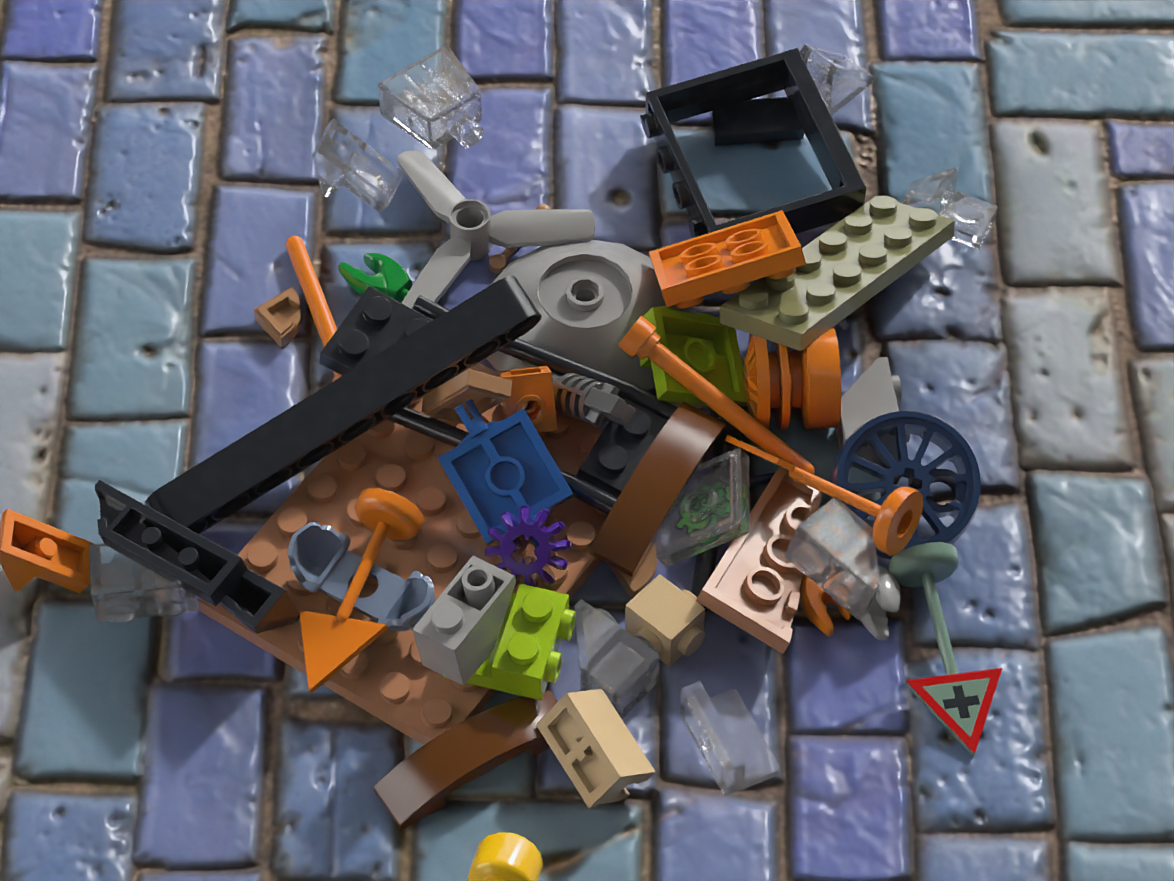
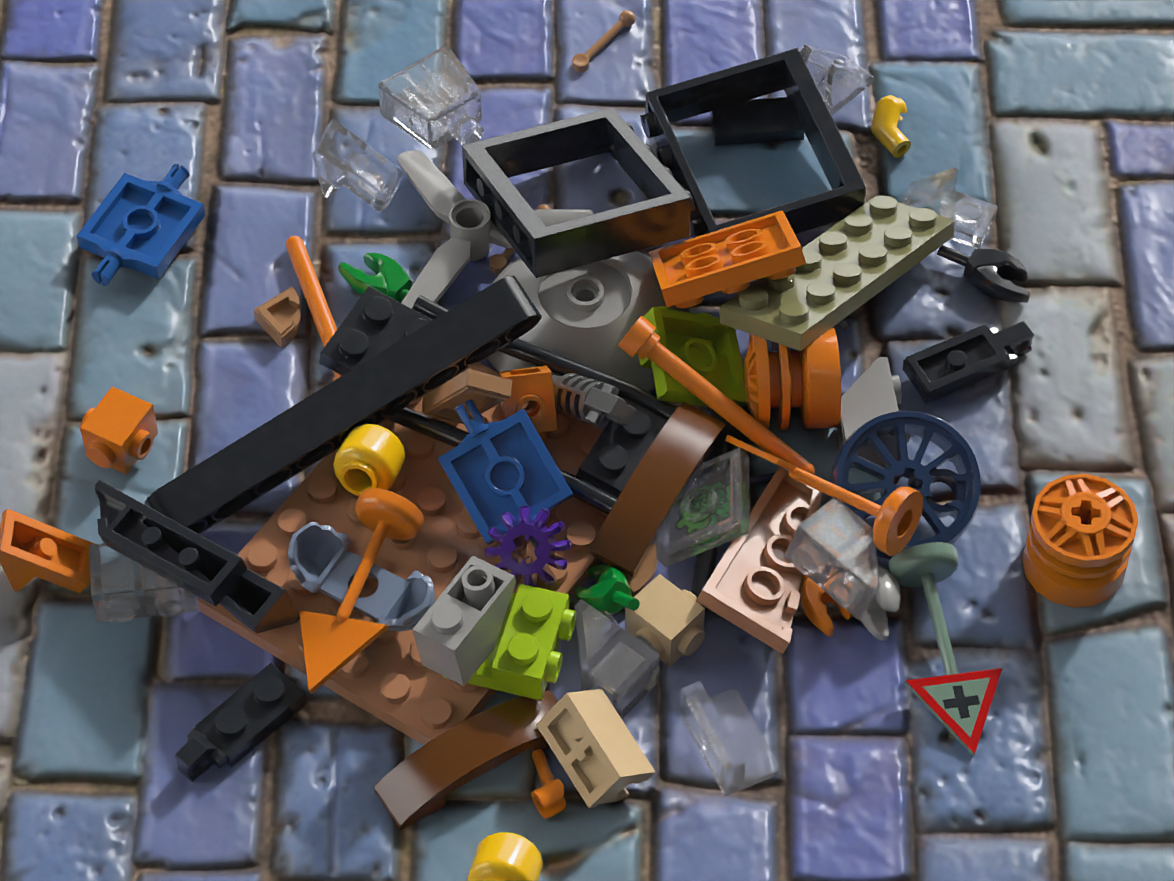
none -> blue plate [77,163,205,286]
none -> orange brick [80,386,158,474]
none -> black hinge [175,663,307,782]
none -> yellow head [333,424,405,496]
none -> black window [462,107,695,278]
none -> orange hand [531,749,567,819]
none -> medium nougat hinge [572,10,636,72]
none -> green hand [575,564,640,616]
none -> yellow arm [871,95,911,158]
none -> black hinge [902,321,1034,404]
none -> black hand [937,245,1030,303]
none -> orange wheel [1022,474,1139,608]

